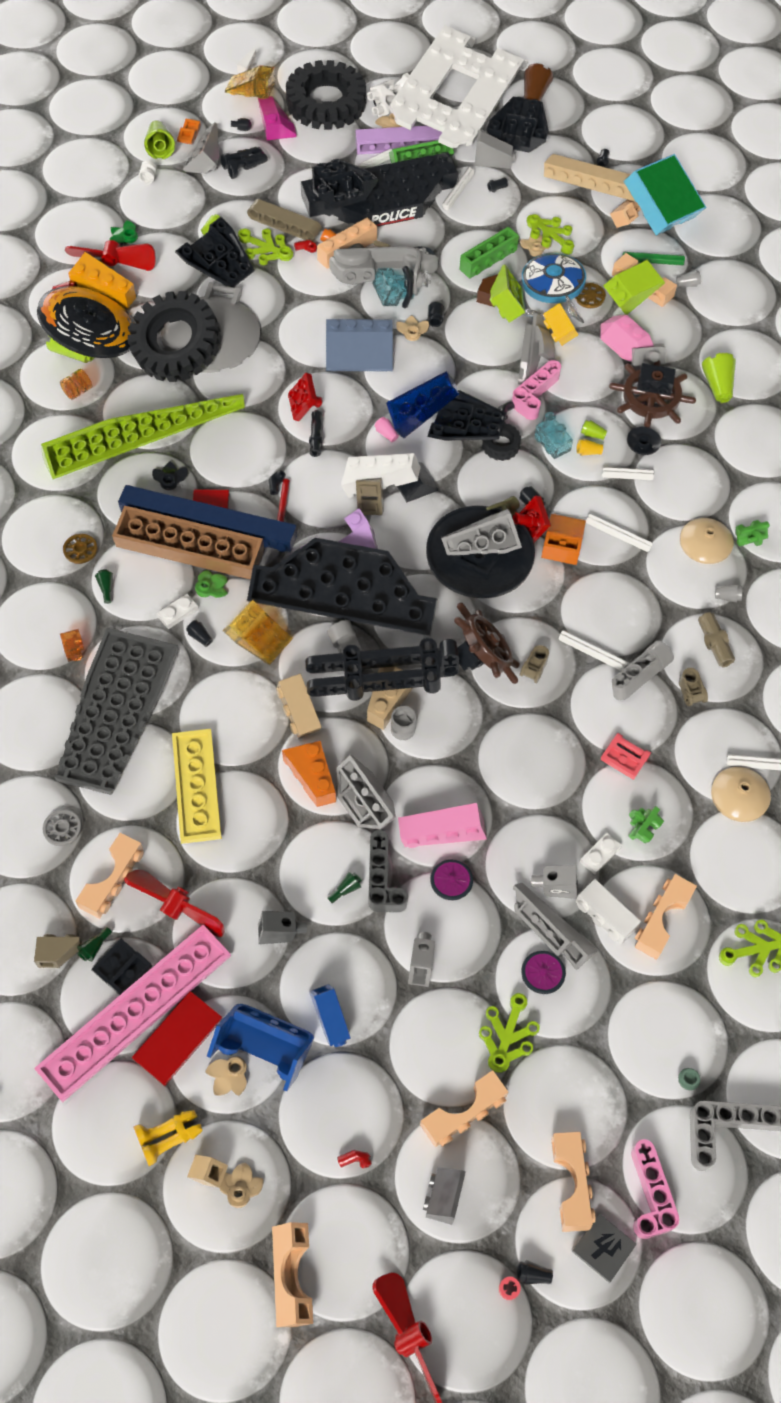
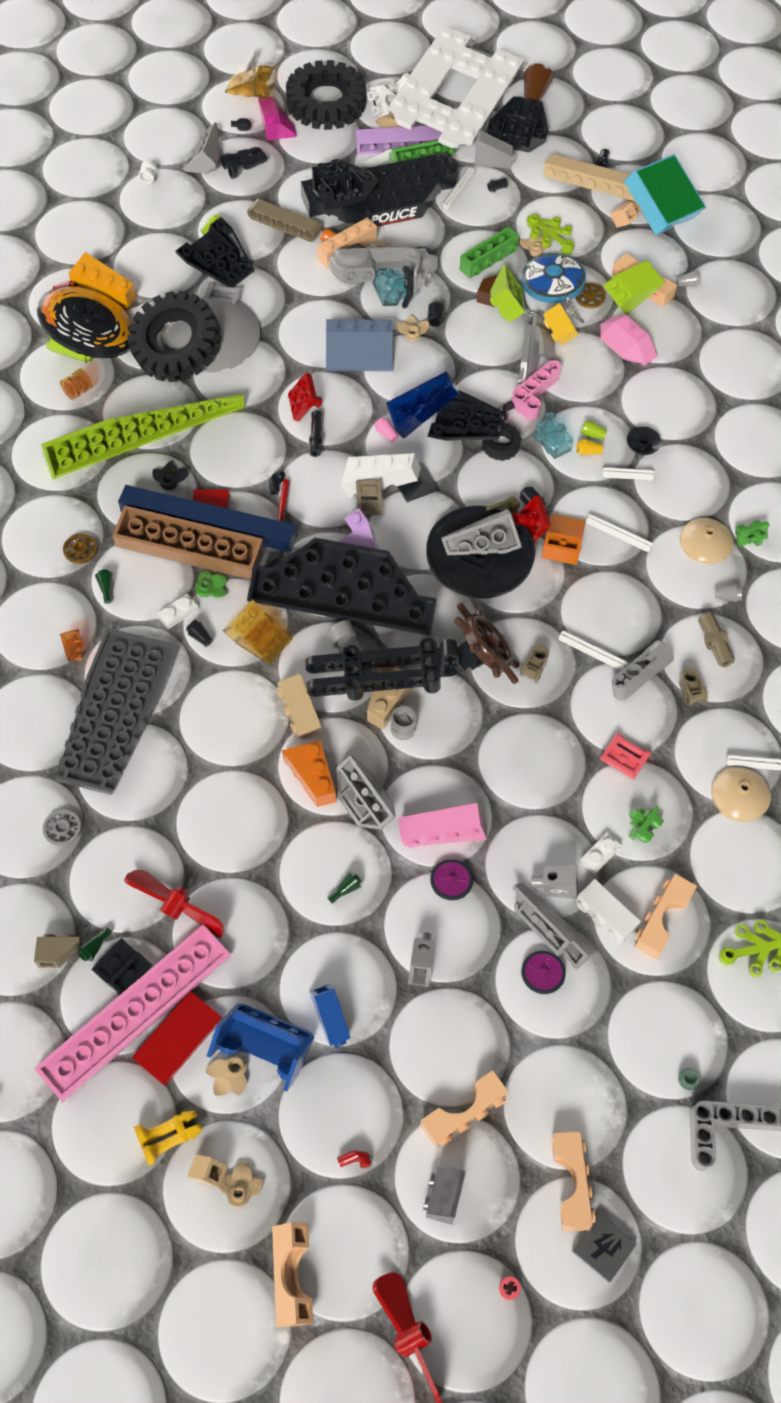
red piece [65,240,156,271] -> none
light nougat arch [75,833,144,919] -> none
green plate [109,220,138,243] -> none
lime cone [144,120,175,159] -> none
light yellow plate [172,729,222,844] -> none
orange slope [177,119,201,145] -> none
lime plant [238,228,293,265] -> none
dark grey torso [258,911,307,944] -> none
red arm [294,240,317,253] -> none
dark grey beam [368,830,408,912] -> none
lime plant [479,993,540,1073] -> none
black cone [517,1260,553,1285] -> none
reddish brown brick [609,360,696,427] -> none
green axle [622,252,685,265] -> none
bright pink beam [631,1139,679,1239] -> none
light grey tile [632,346,665,366] -> none
lime cone [702,353,736,403] -> none

